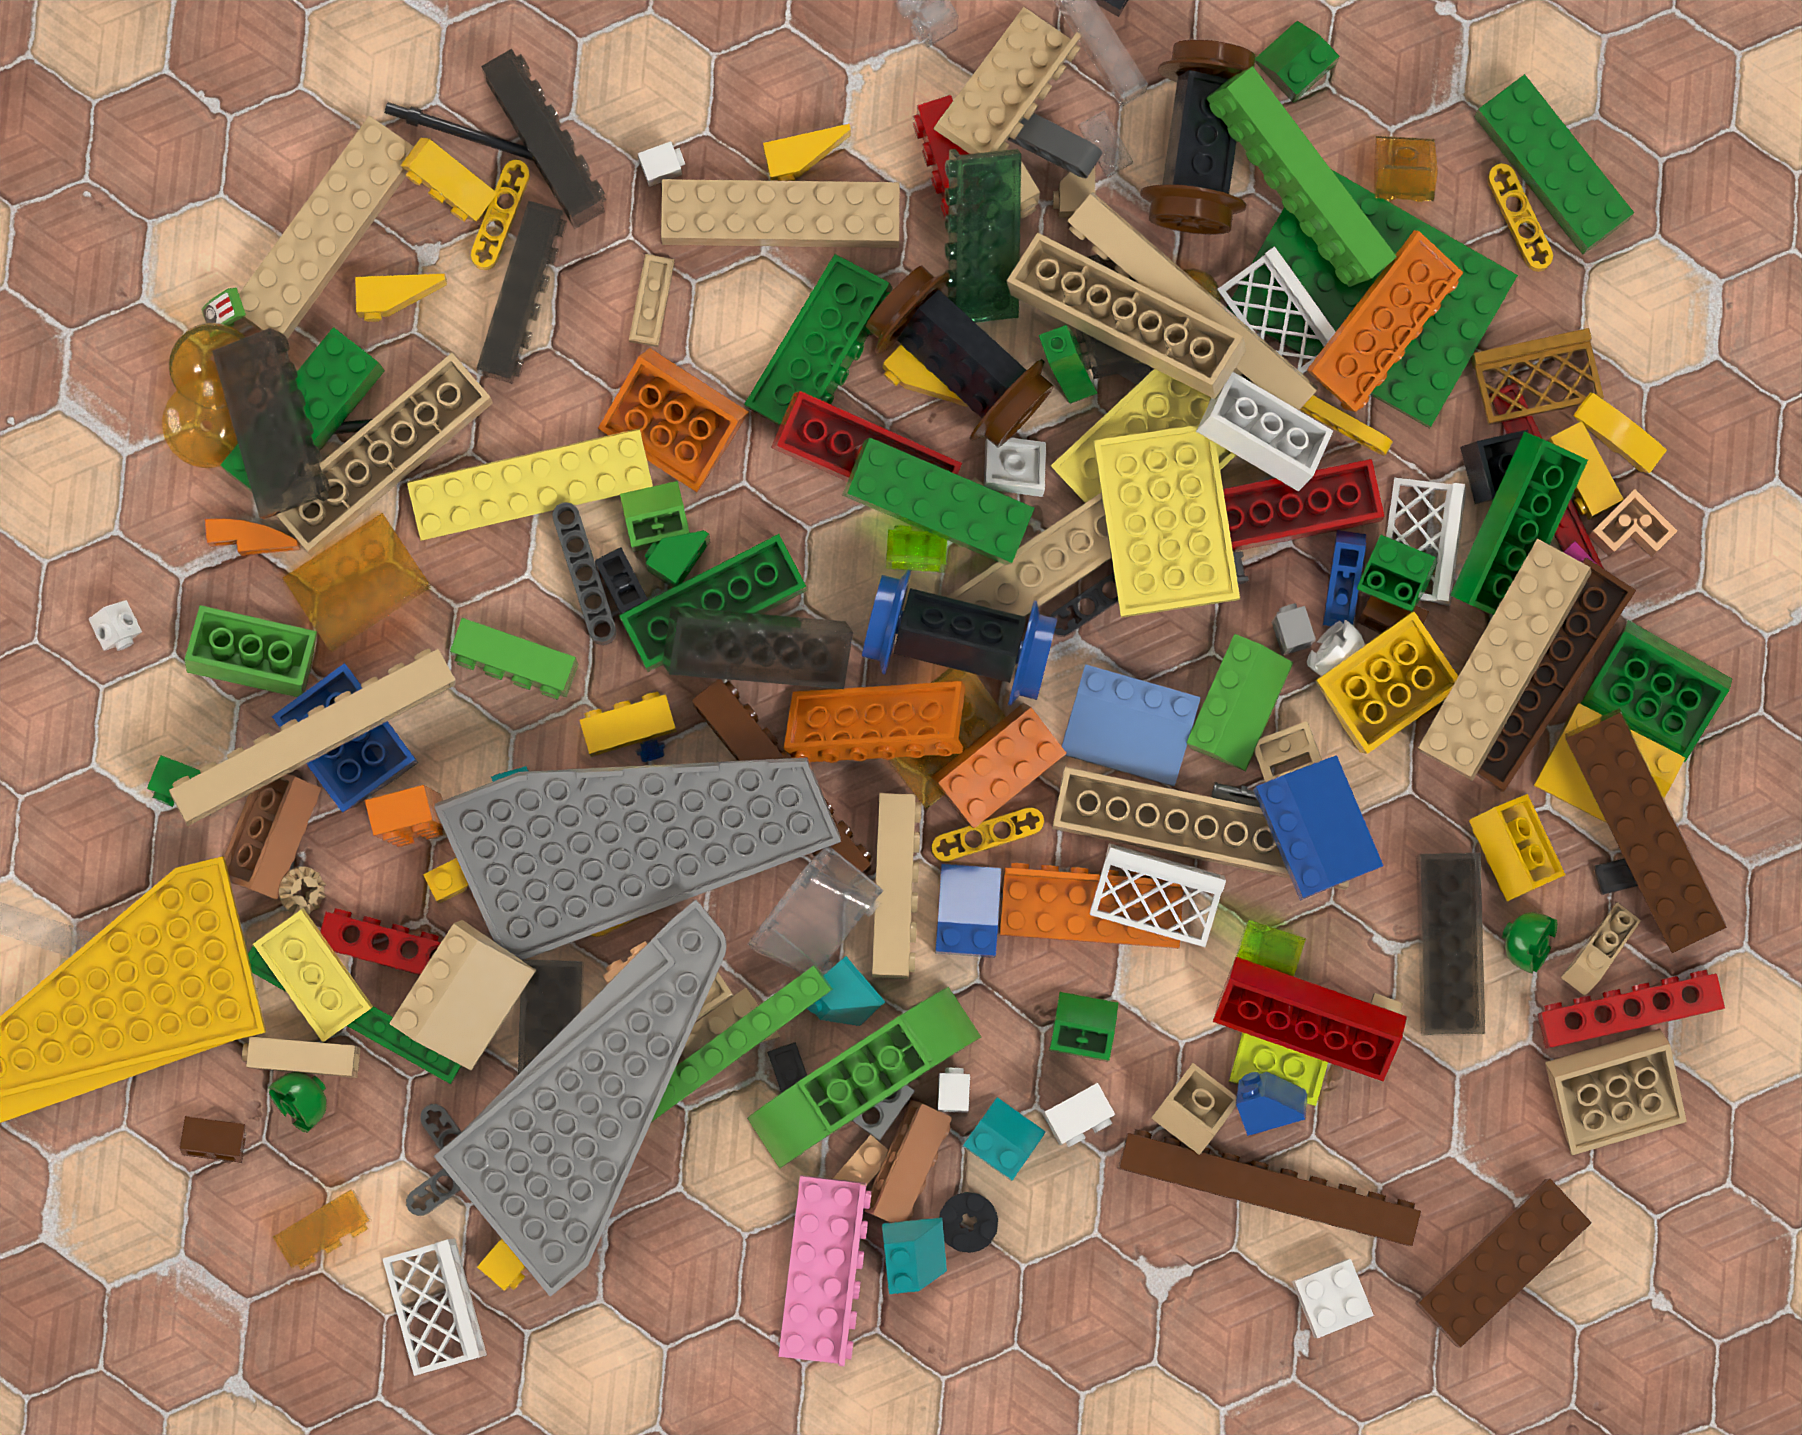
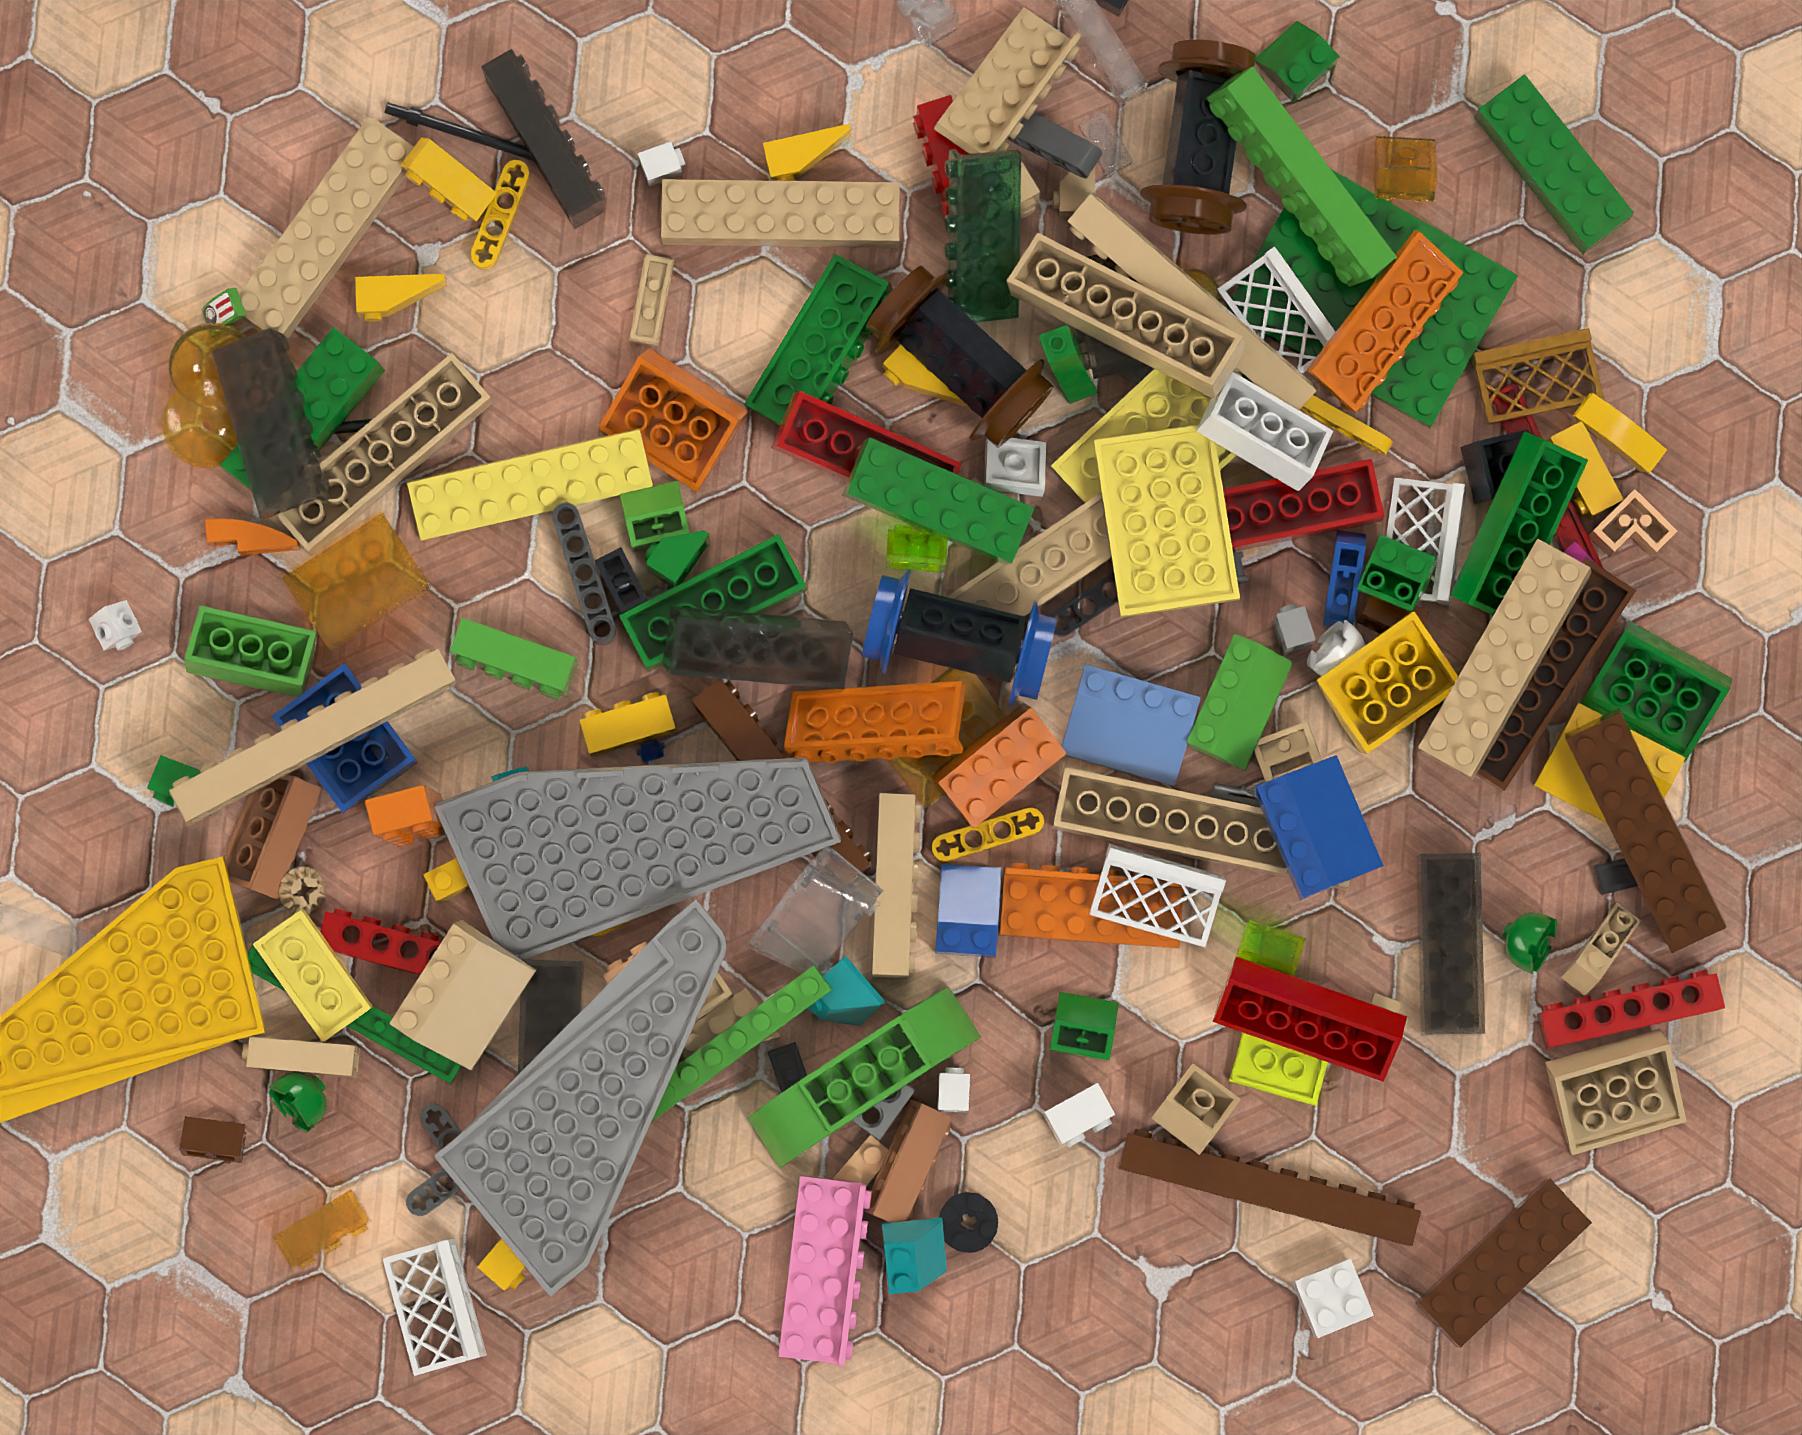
clear smoke brick [476,201,567,384] -> none
teal slope [962,1097,1046,1181] -> none
blue slope [1236,1072,1307,1136] -> none
yellow slope [1469,794,1566,901] -> none
yellow beam [1487,163,1553,272] -> none

